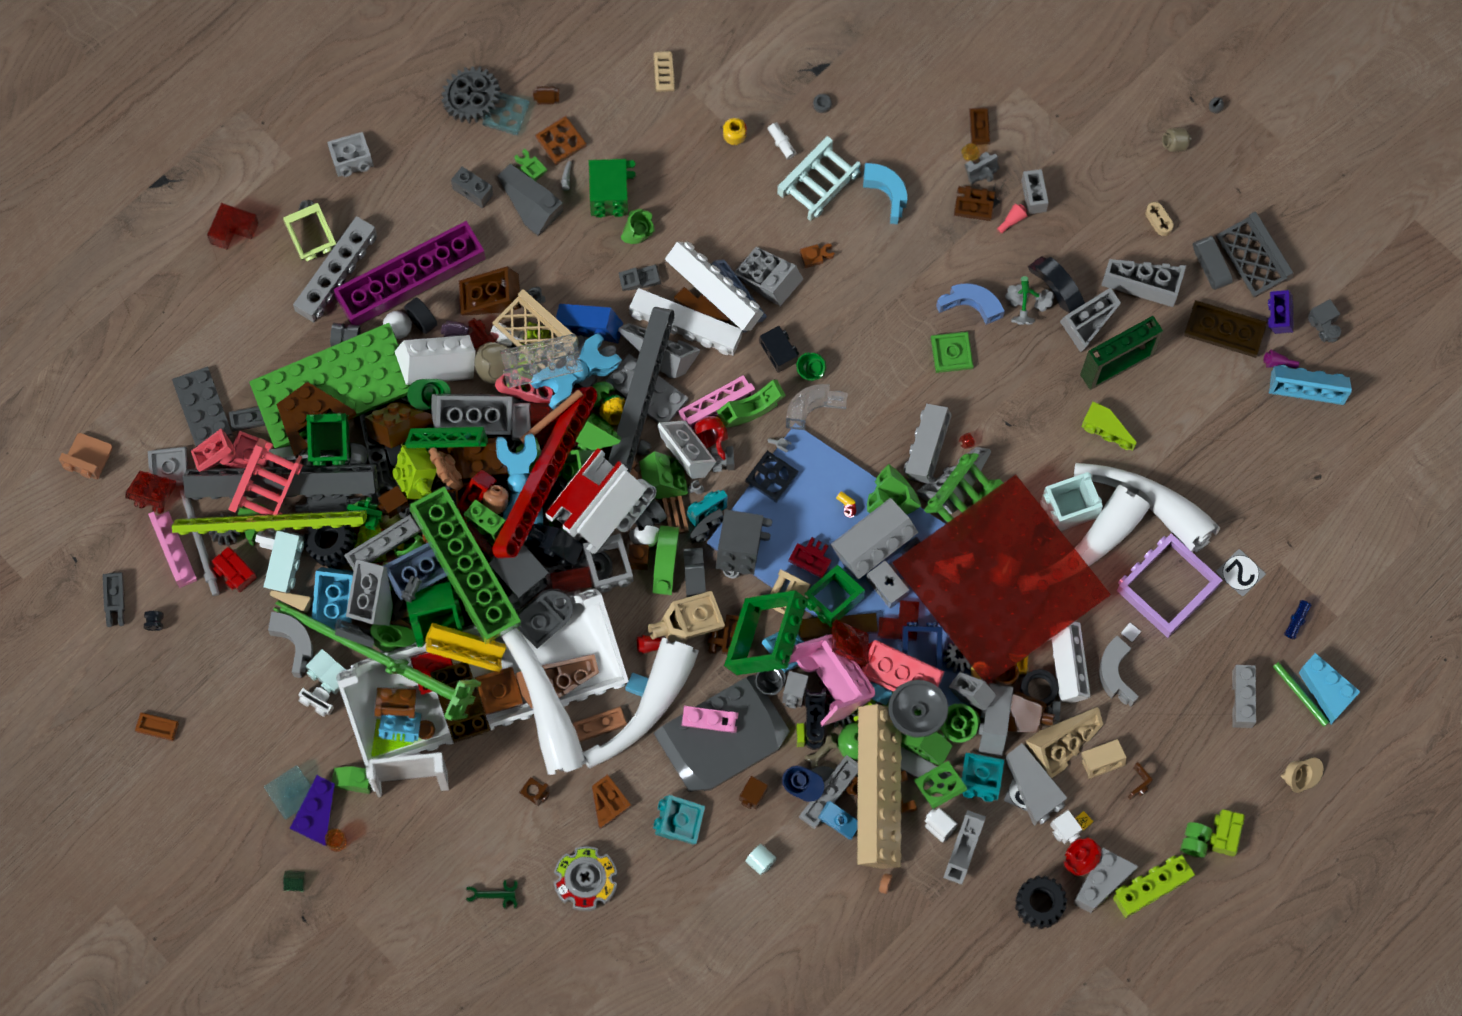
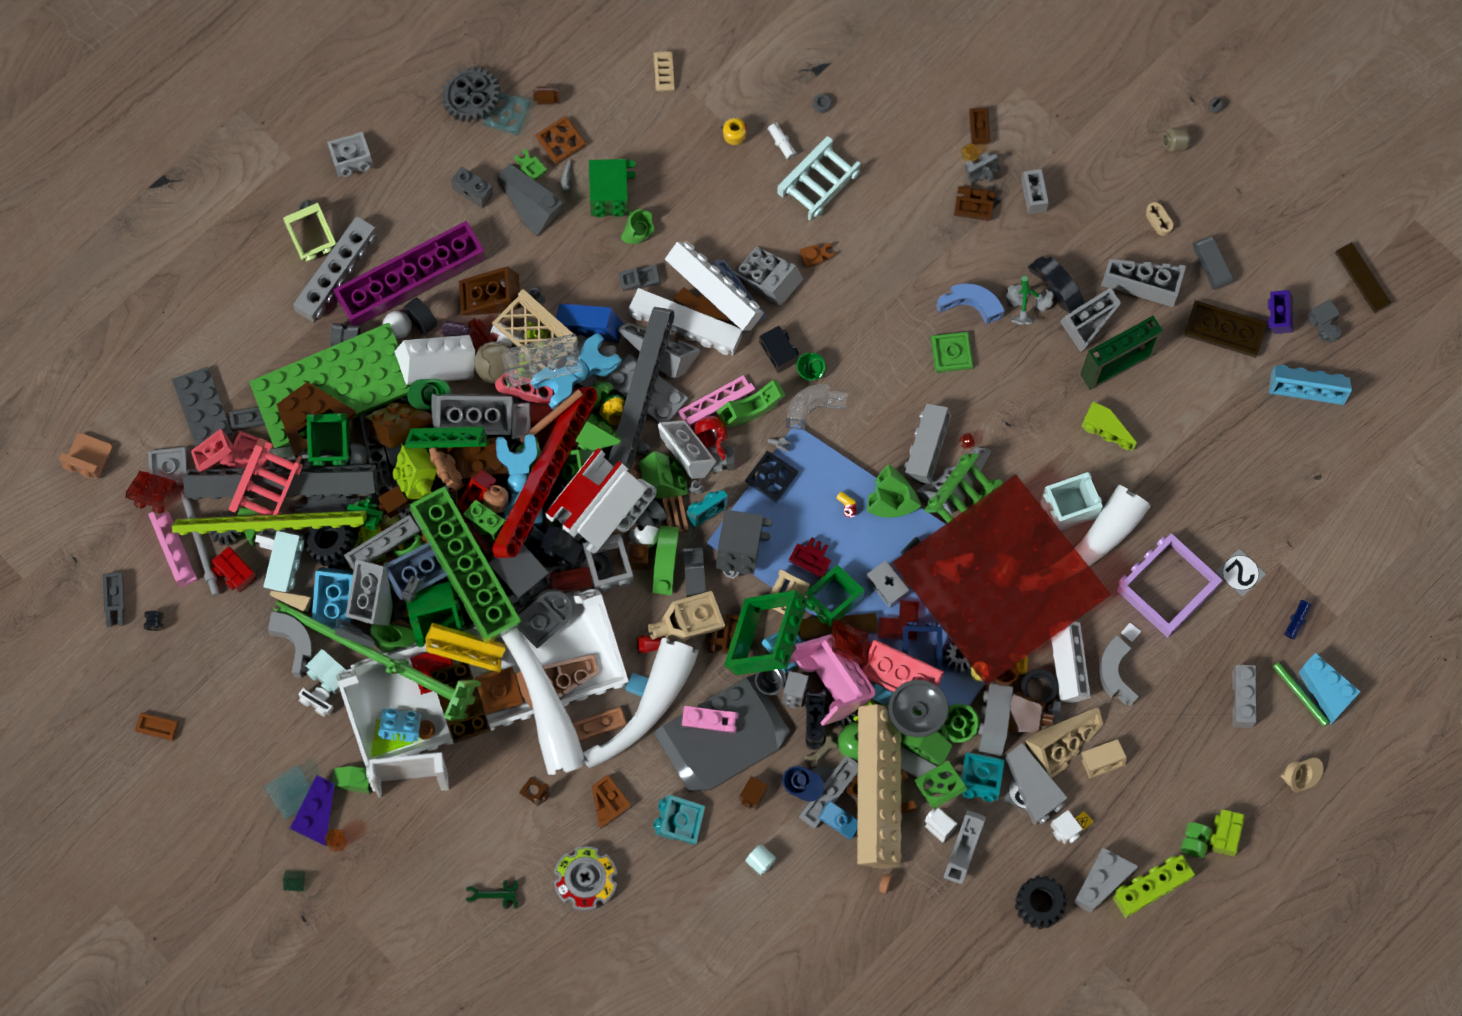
clear red brick [207,203,259,250] -> none
dark orange plate [375,687,416,718] -> none
dark grey slope [691,509,723,544] -> none
lime tile [796,723,805,747] -> none
light grey slope [831,498,918,579] -> none
medium azure arch [863,163,907,224] -> none
light grey brick [949,672,997,710] -> none
coral cone [997,204,1028,234] -> none
red tile [1064,838,1101,876] -> none
white brick [1074,463,1220,553] -> none
reddish brown bracket [1128,762,1153,800] -> none
dark grey fence [1216,211,1293,298] -> none
magenta cone [1263,349,1299,369] -> none
none -> dark brown tile [1335,242,1391,314]

